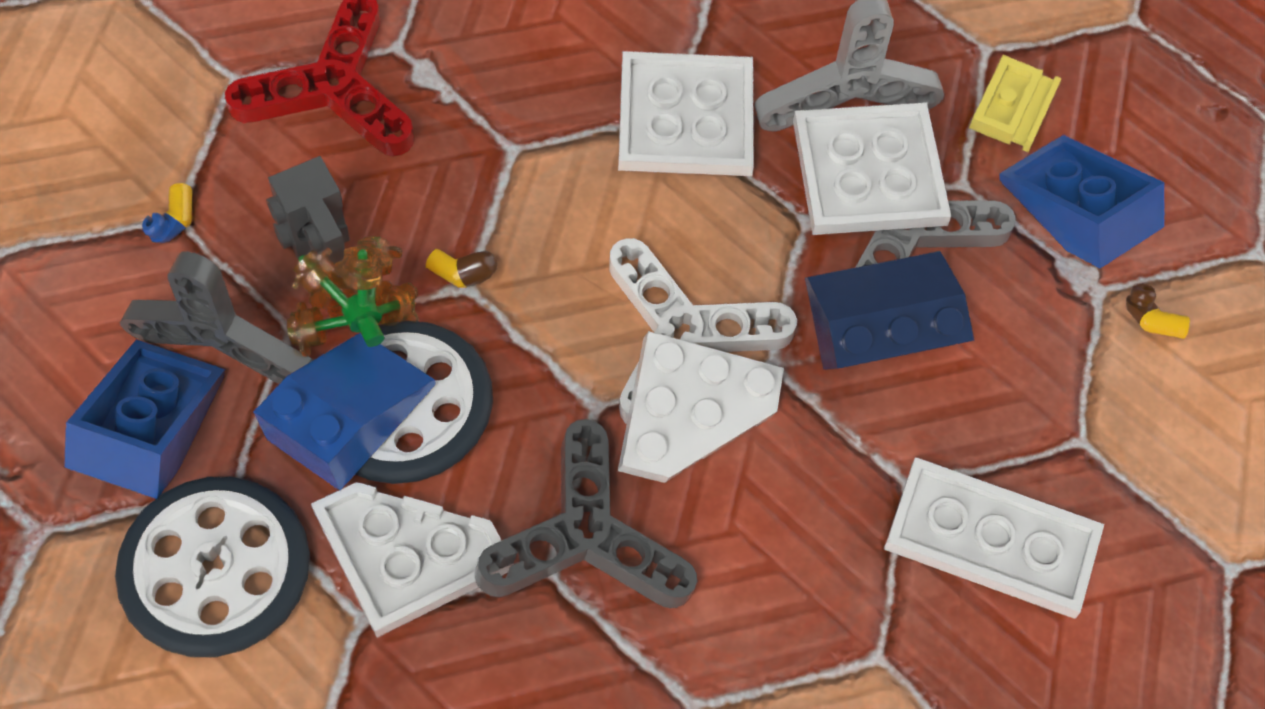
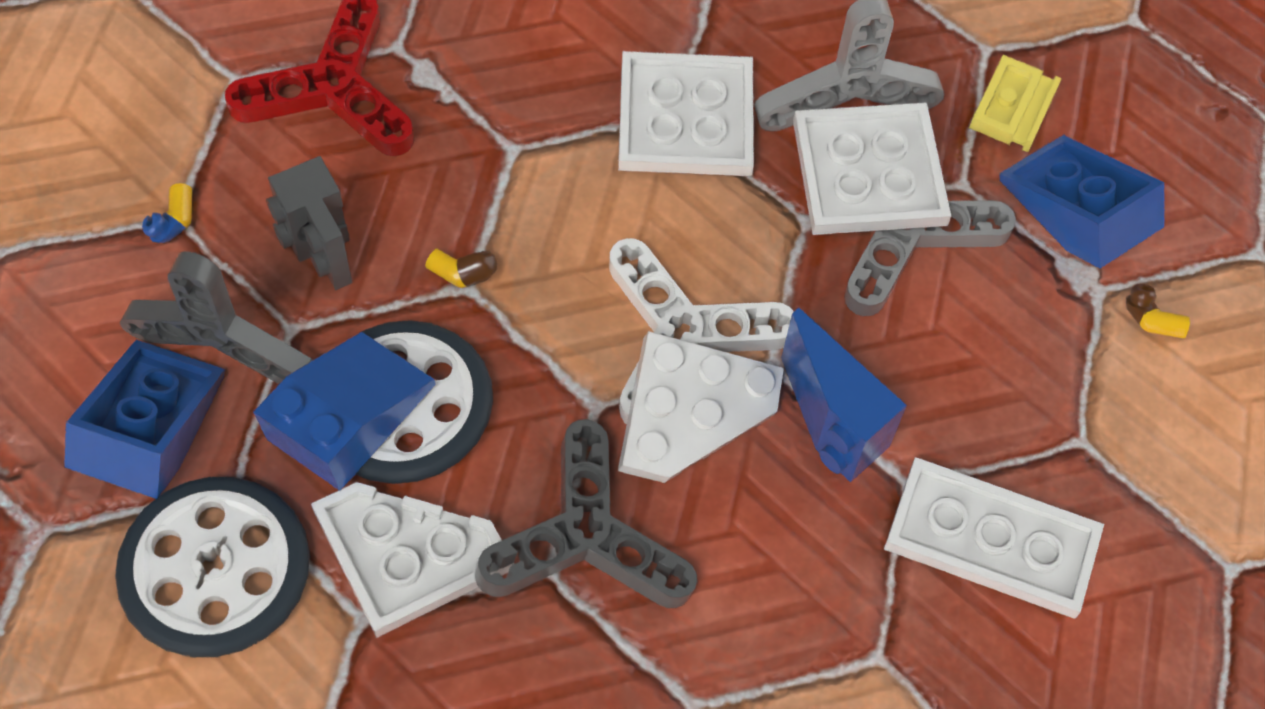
clear orange plant [287,236,419,357] -> none
dark blue slope [805,251,974,370] -> none
none -> blue slope [781,308,907,482]

